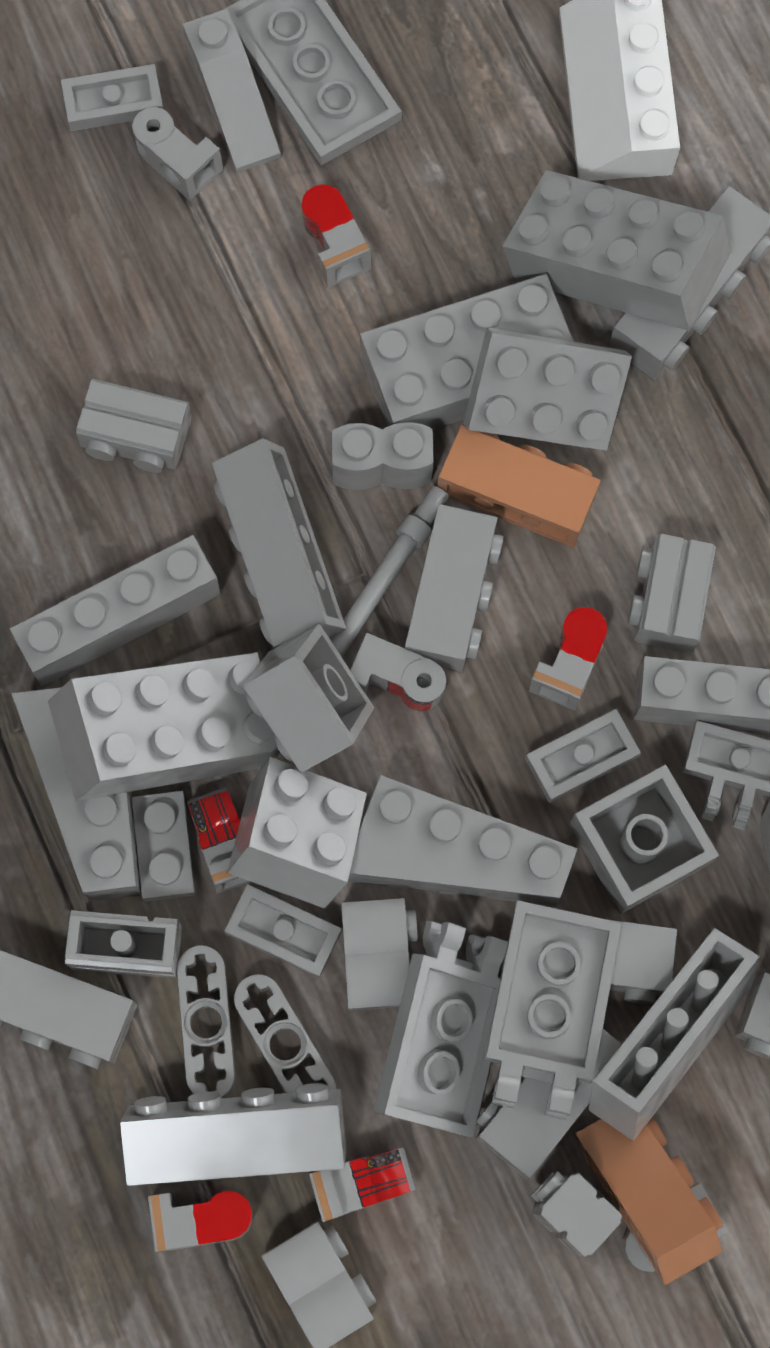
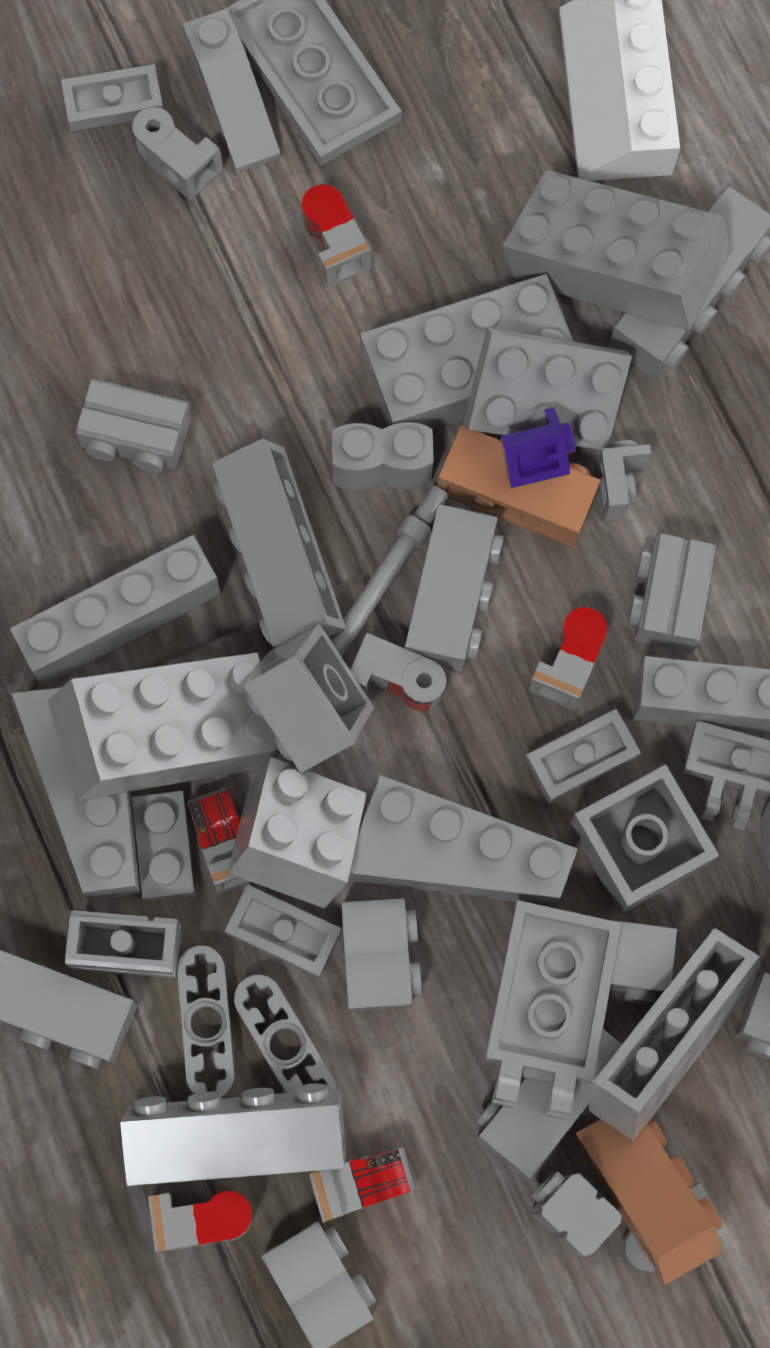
light grey tile [374,921,508,1138] -> none
none -> dark purple bracket [500,407,576,488]
none -> light grey bracket [596,440,652,521]

